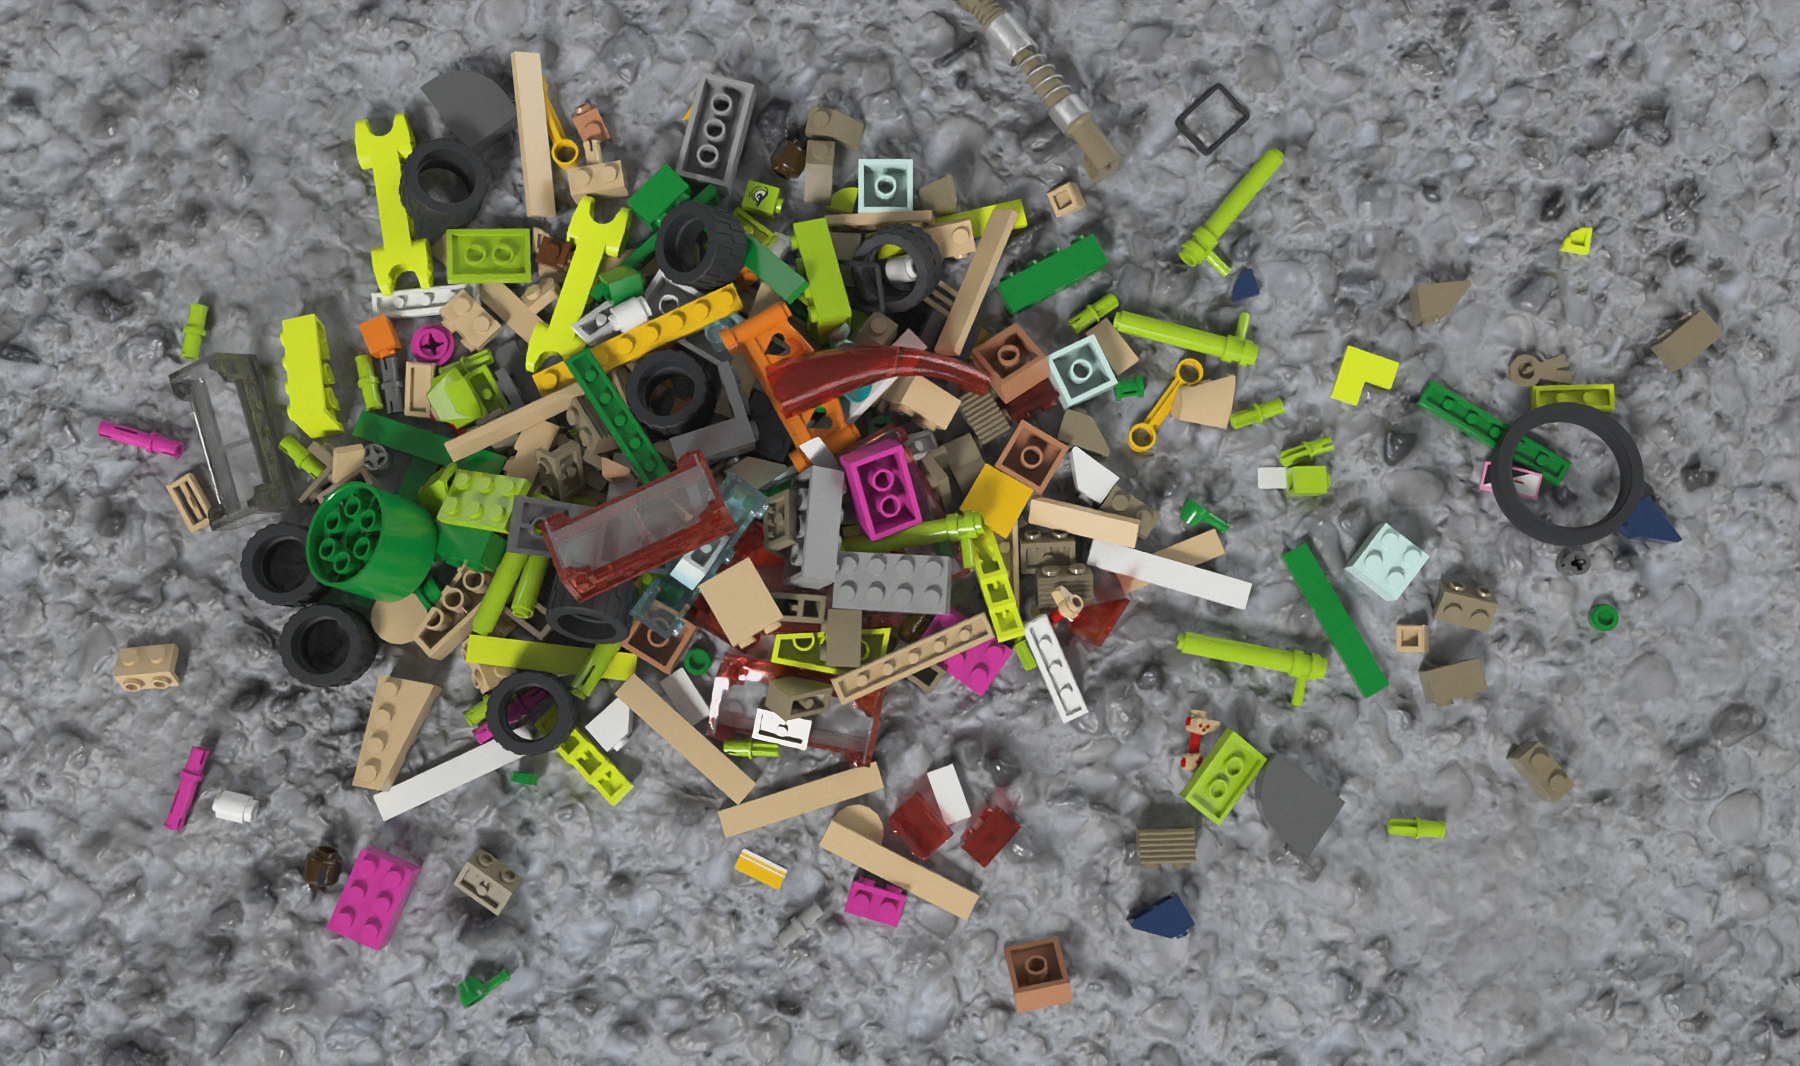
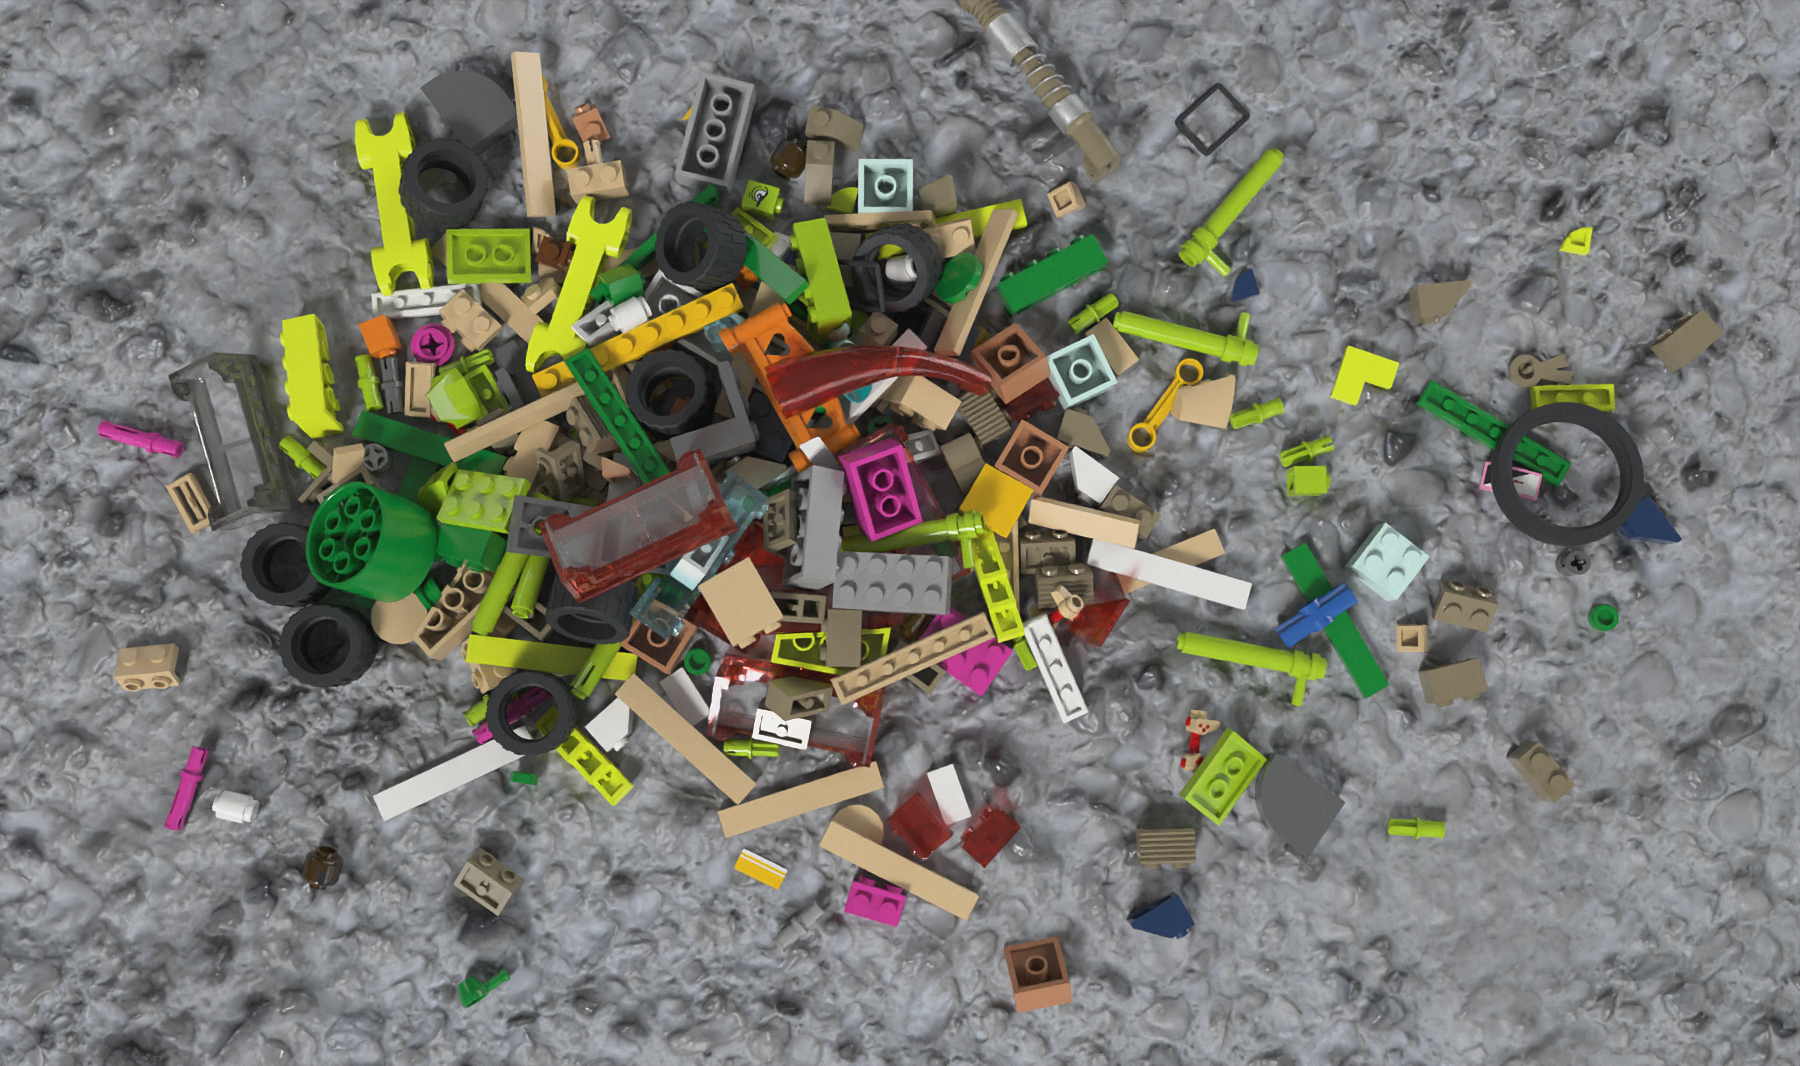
lime pin [180,303,208,361] -> none
dark pink brick [326,846,422,951] -> none
tan wedge [352,675,442,792] -> none
green brick [627,164,694,235] -> none
dark tan bracket [920,446,953,510] -> none
green bush [1113,374,1144,401] -> none
green bar [1179,497,1230,534] -> none
white sticker [1258,467,1291,489] -> none
none -> green tile [935,252,983,304]
none -> blue piece [1275,581,1359,648]

